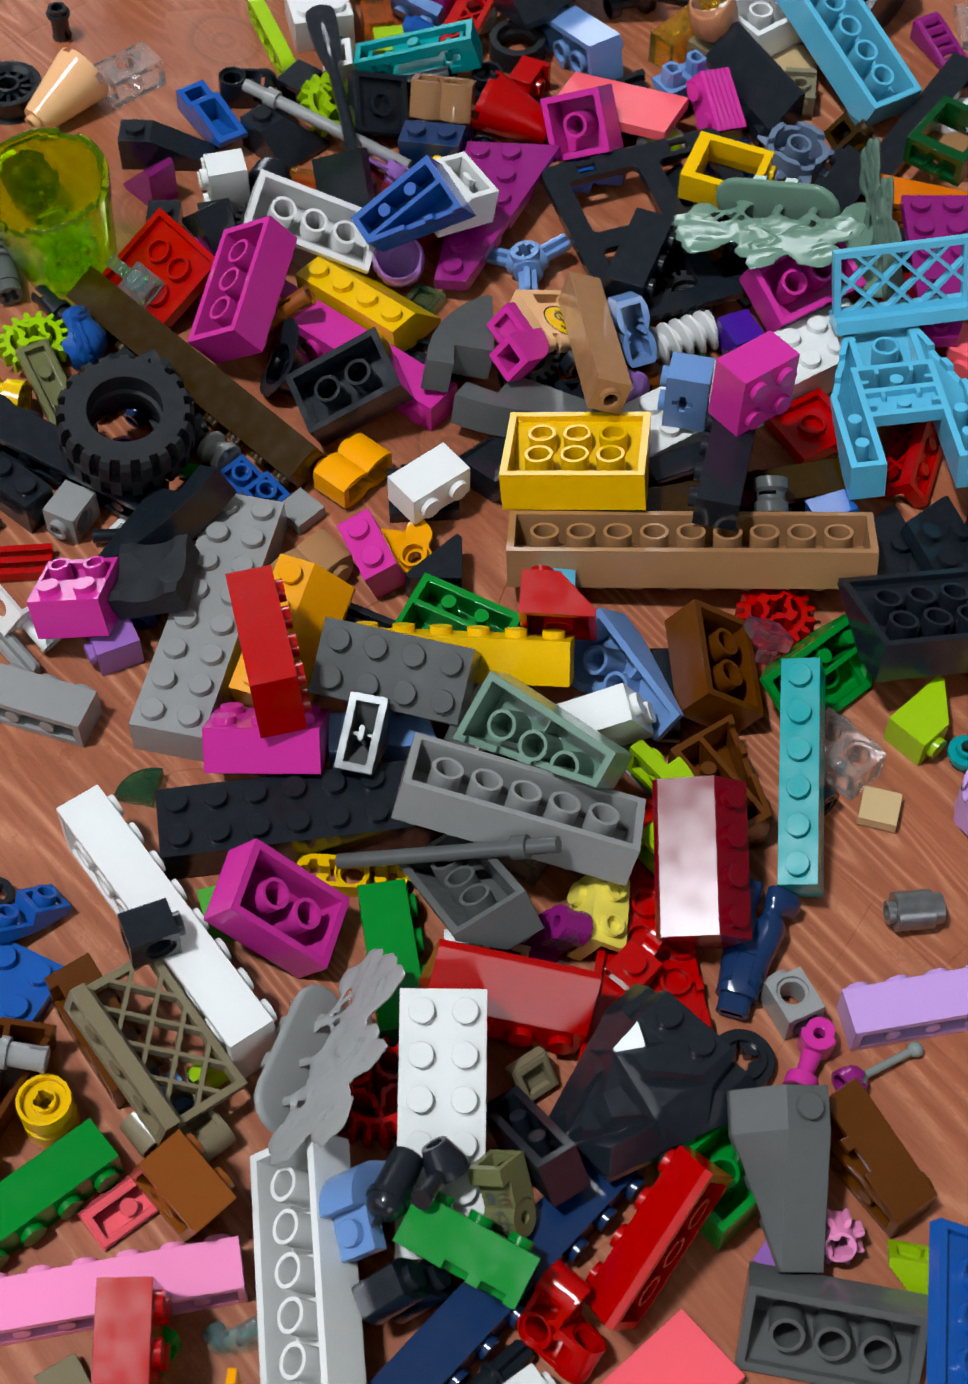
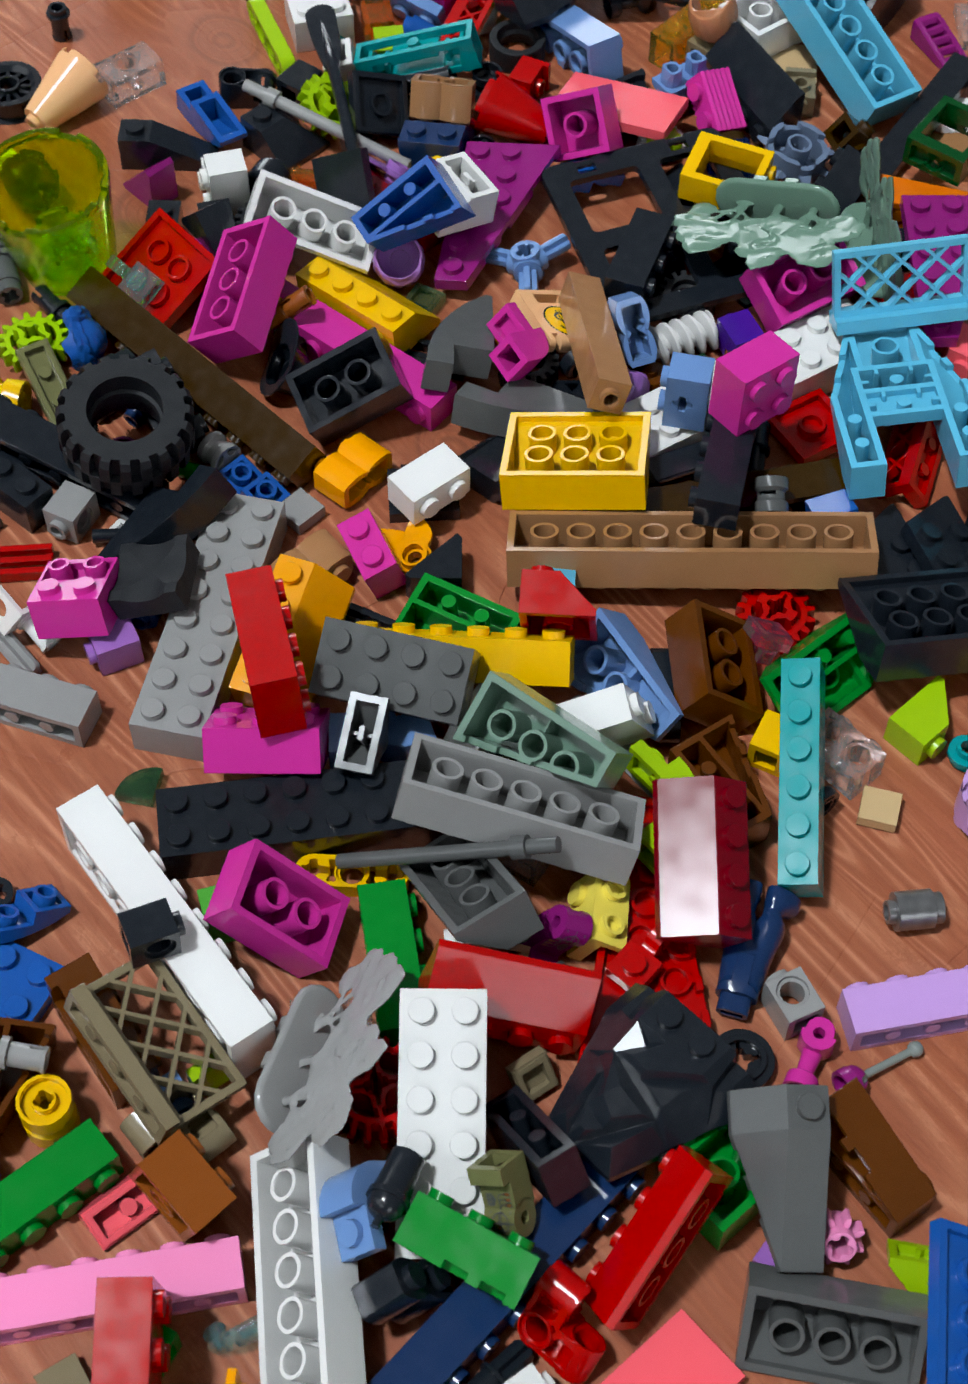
black bar [410,1136,471,1210] -> none
none -> yellow brick [747,709,780,777]
none -> black axle [748,421,771,472]

